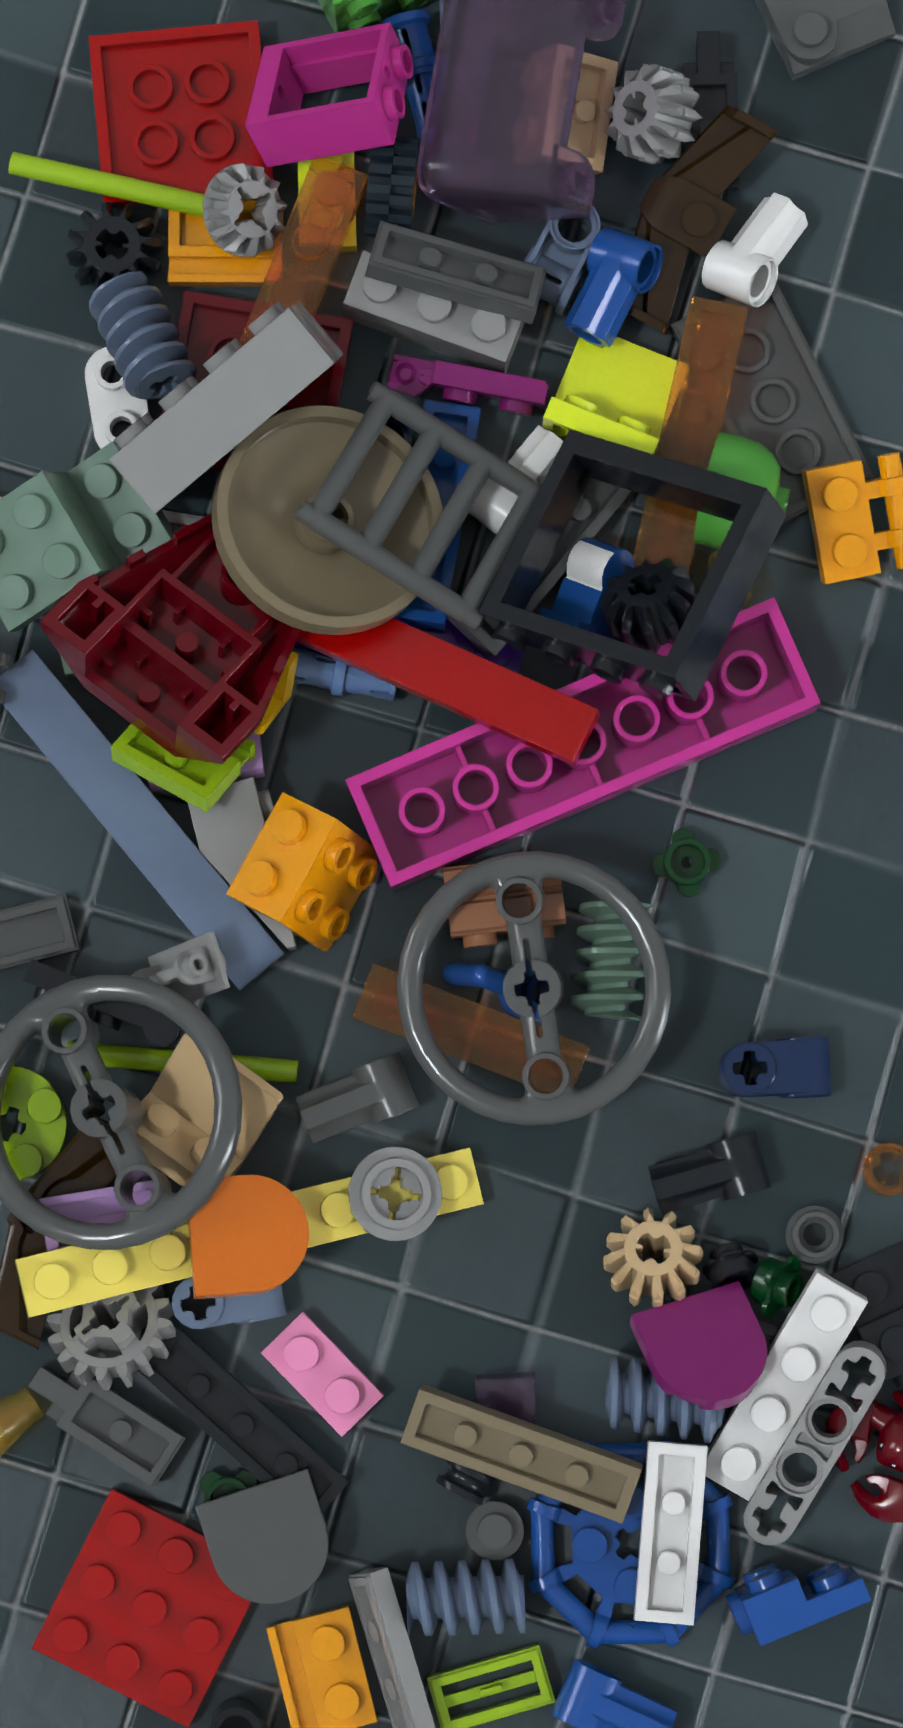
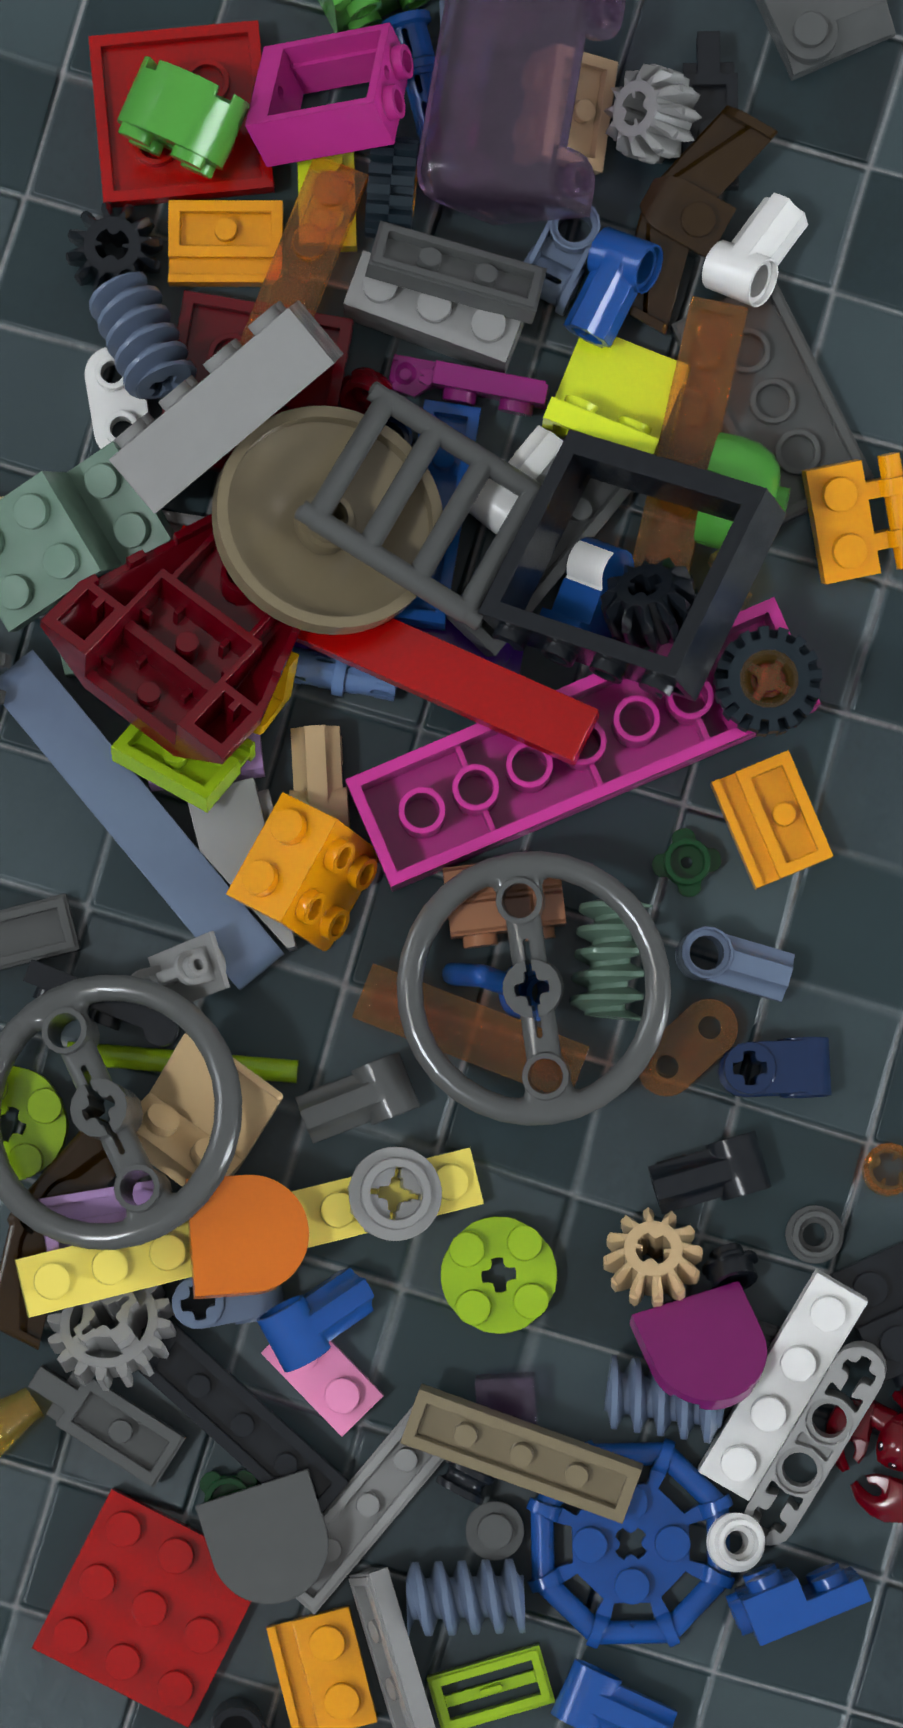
lime bar [8,151,204,217] -> none
light grey gear [203,163,288,257] -> none
white plate [634,1440,708,1626] -> none
dark green plate [751,1254,803,1318] -> none
none -> bright green brick [116,56,250,179]
none -> blue piece [257,1268,374,1372]
none -> tan piece [289,725,350,828]
none -> light grey tile [296,1406,445,1615]
none -> dark red plate [340,367,393,414]
none -> lime plate [441,1216,557,1334]
none -> clear orange plate [638,999,738,1097]
none -> sand blue piece [675,926,795,1003]
none -> white plate [706,1512,765,1572]
none -> light orange plate [710,750,833,890]
none -> black wheel [713,626,822,737]

